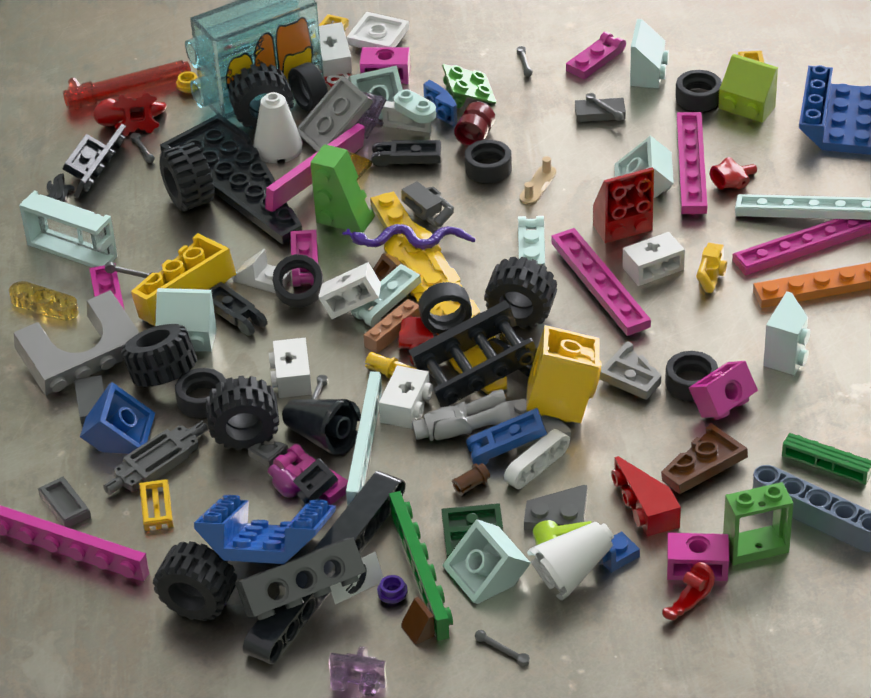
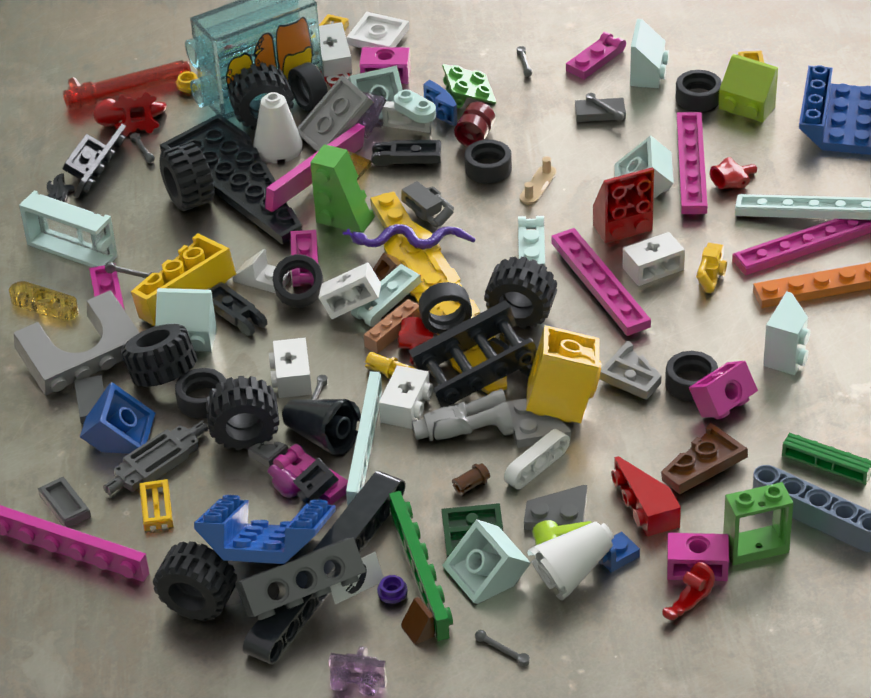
blue plate [466,408,547,465] -> none

